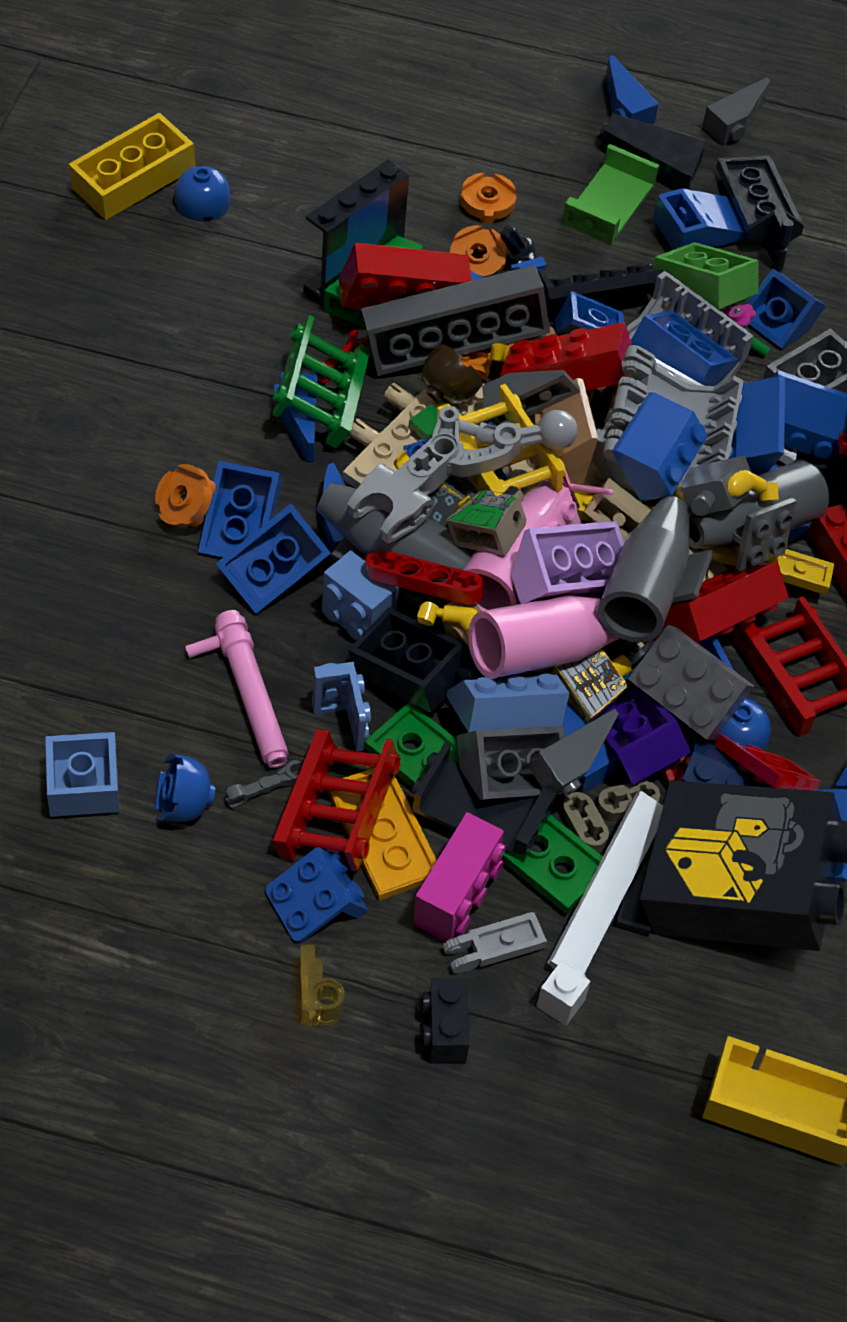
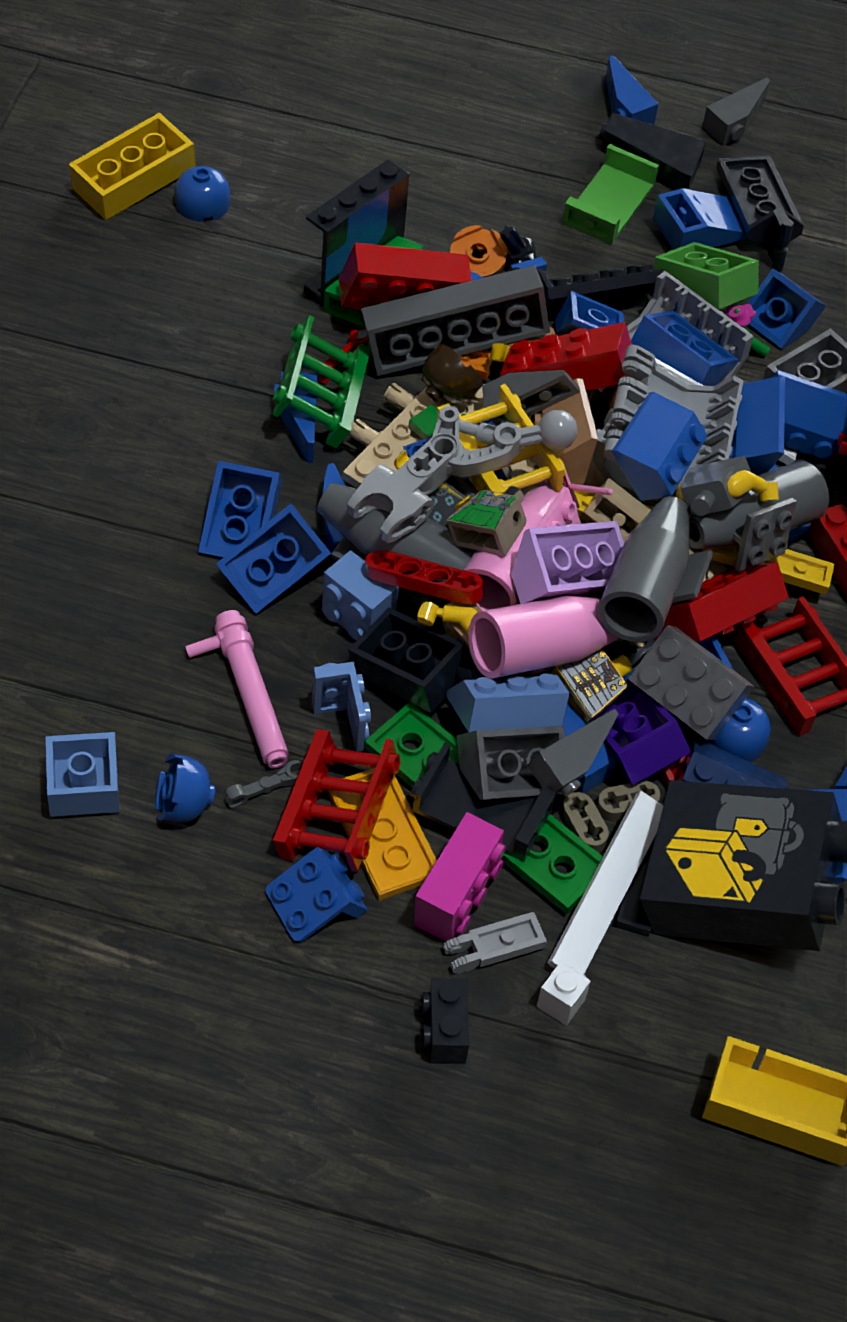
orange plate [155,464,216,528] -> none
clear yellow plate [300,945,345,1026] -> none
orange plate [460,173,516,224] -> none
red wing [714,733,820,791] -> none

